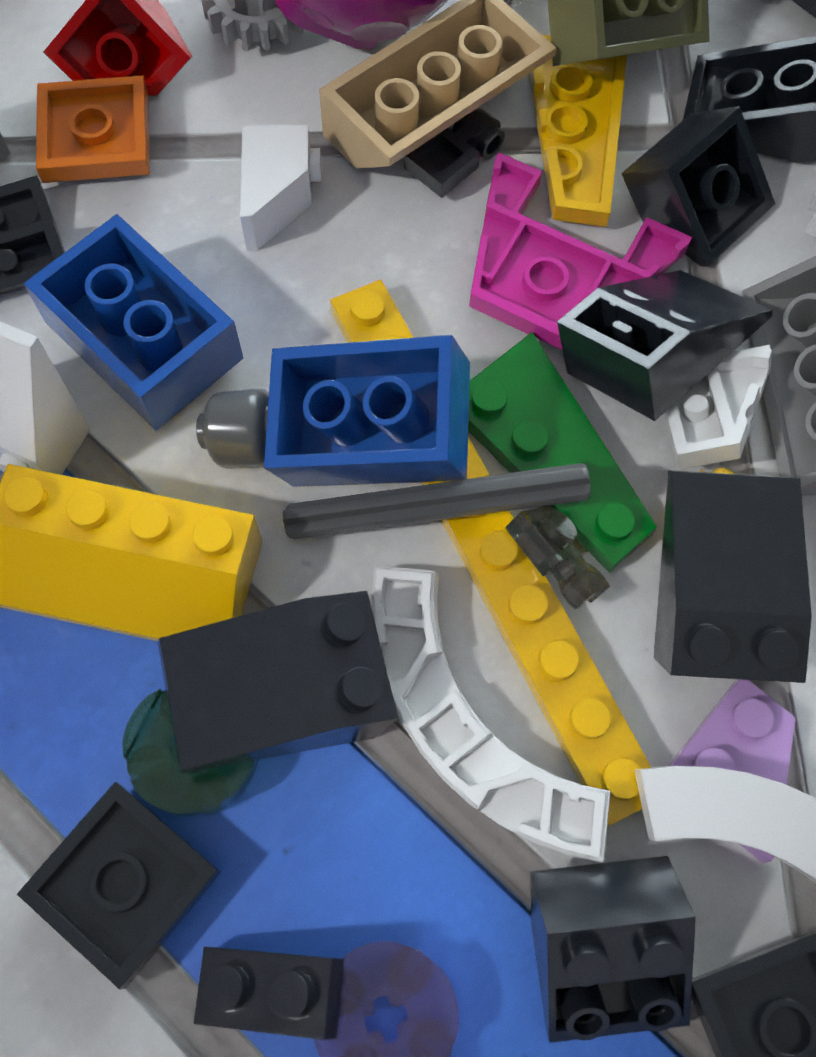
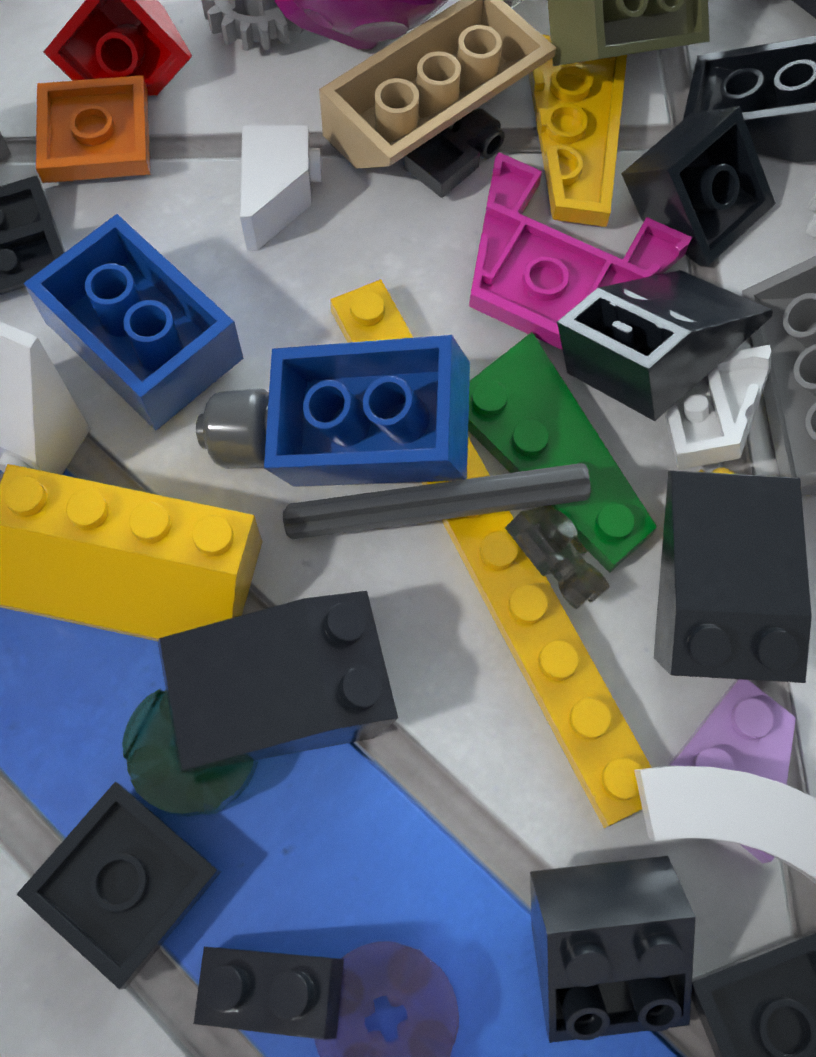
white tile [371,565,611,863] -> none

